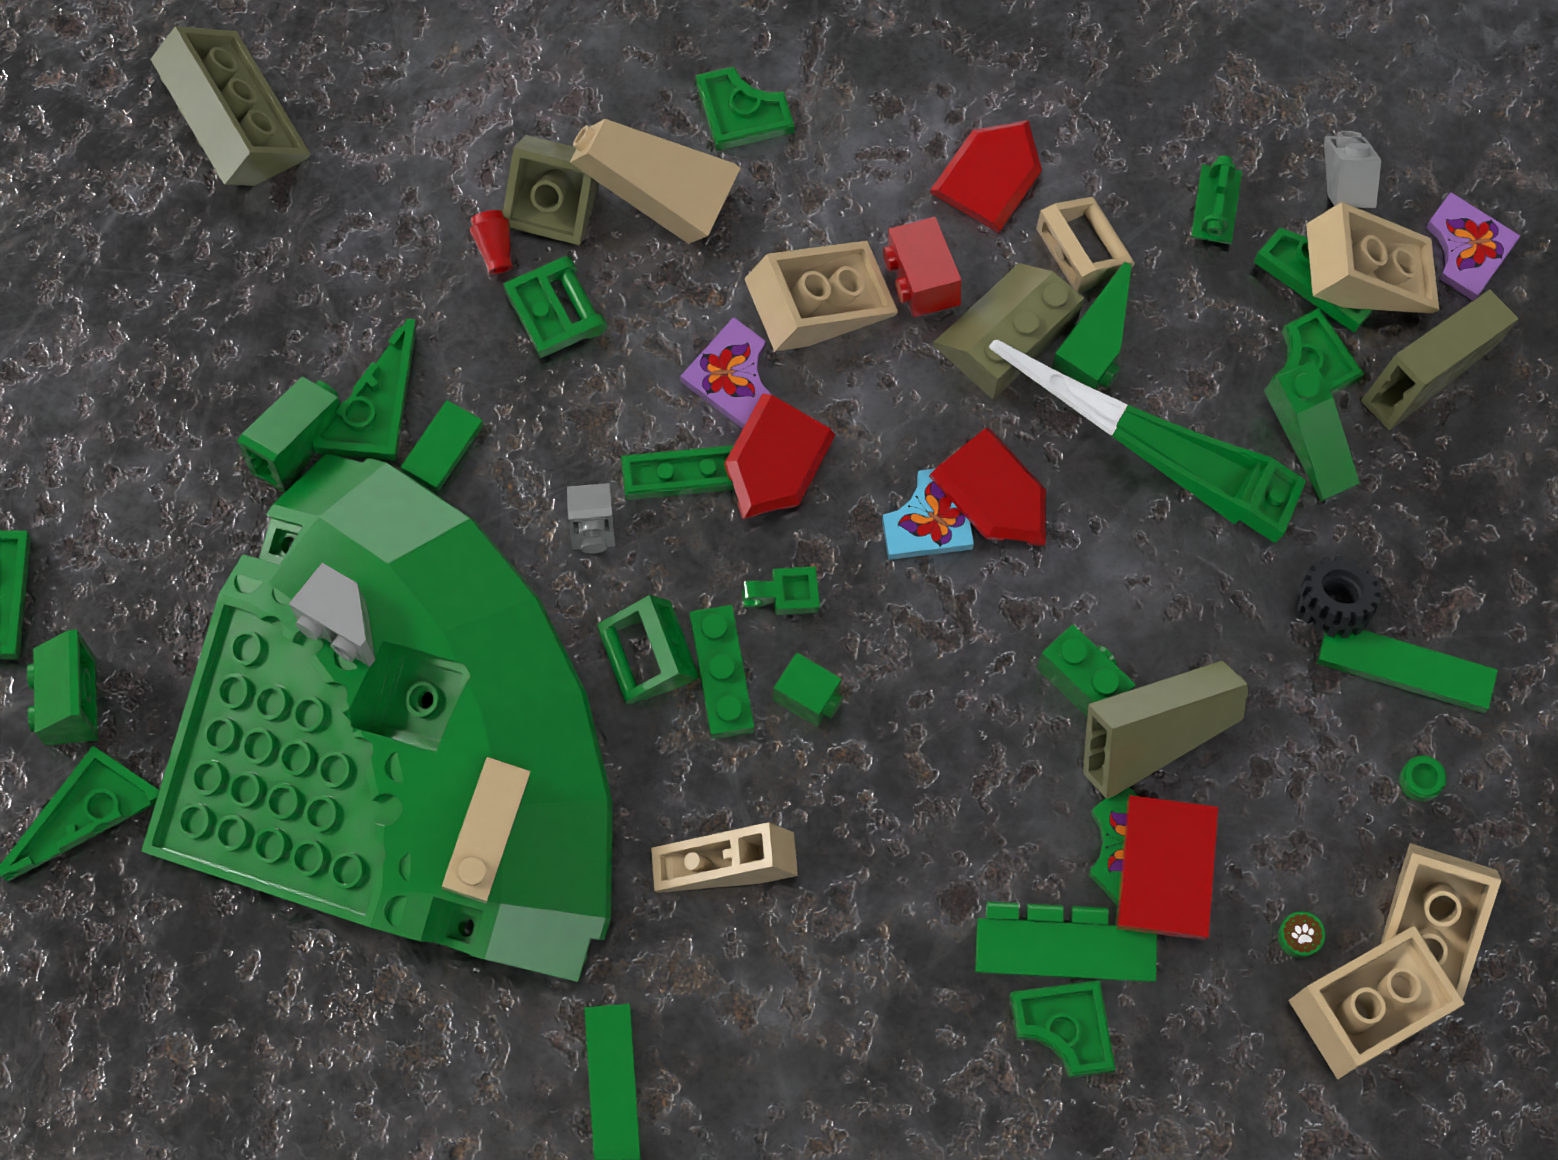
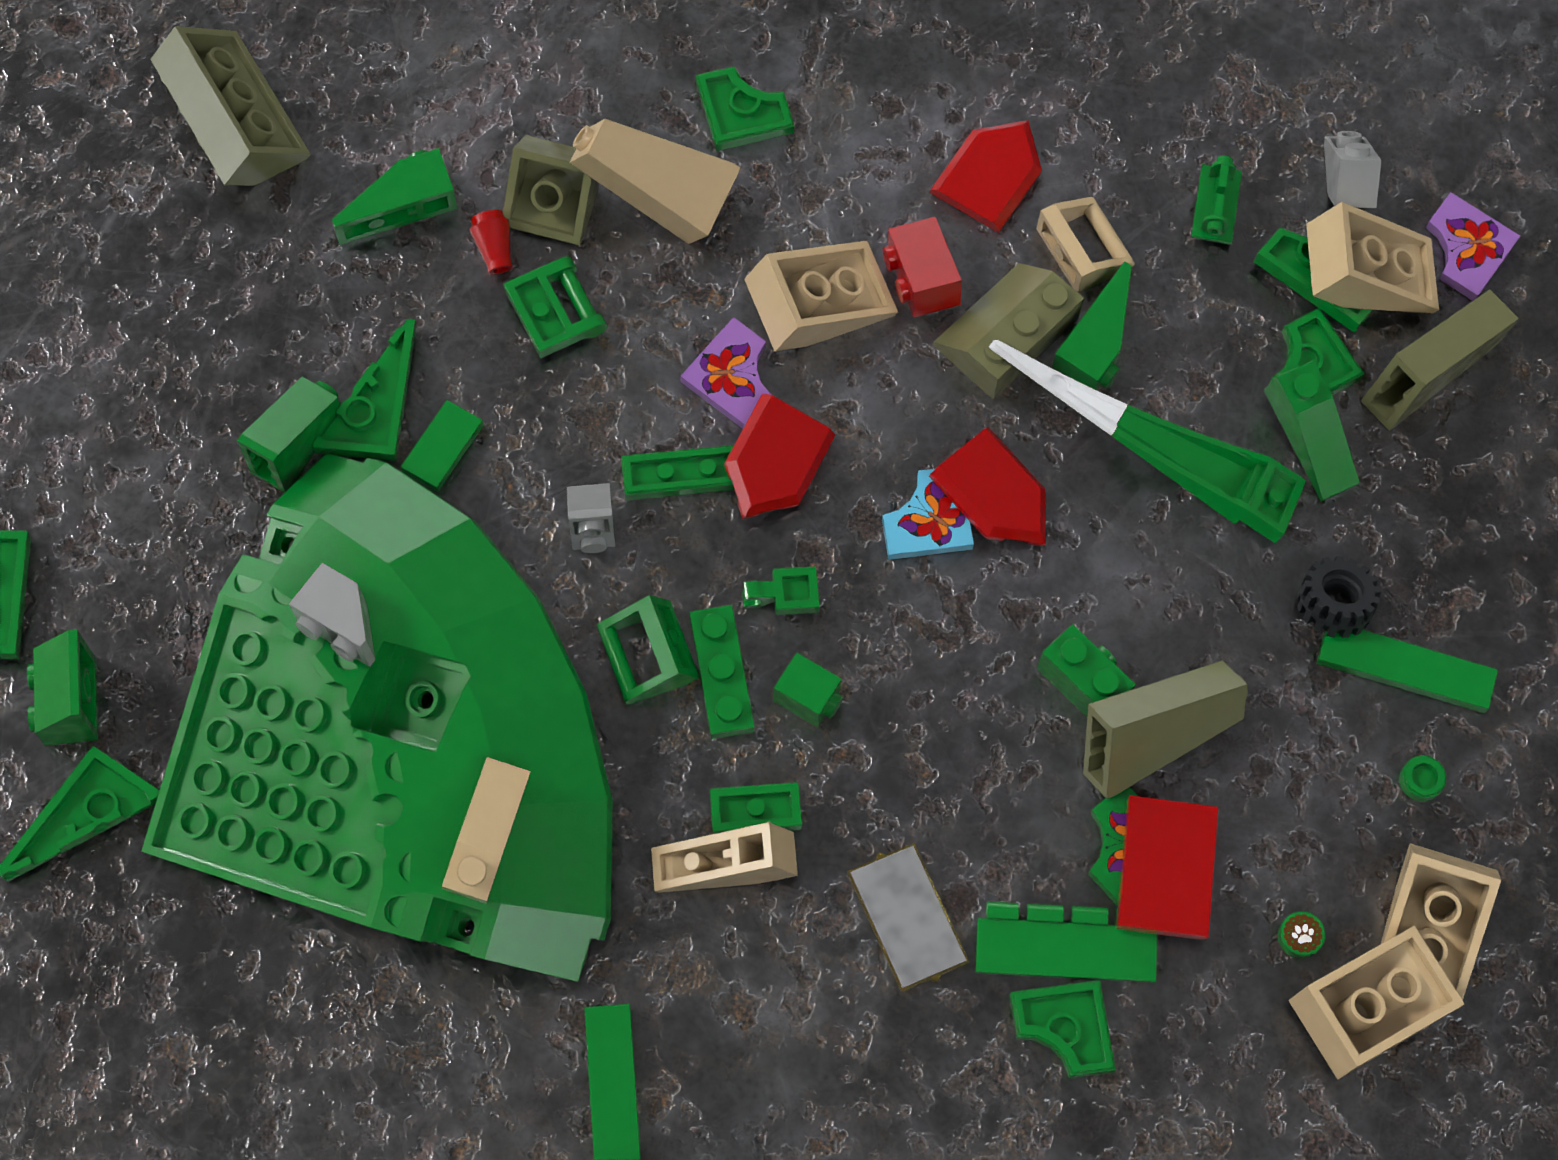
none -> green slope [332,148,457,245]
none -> green plate [710,782,802,834]
none -> flat silver piece [847,843,969,992]

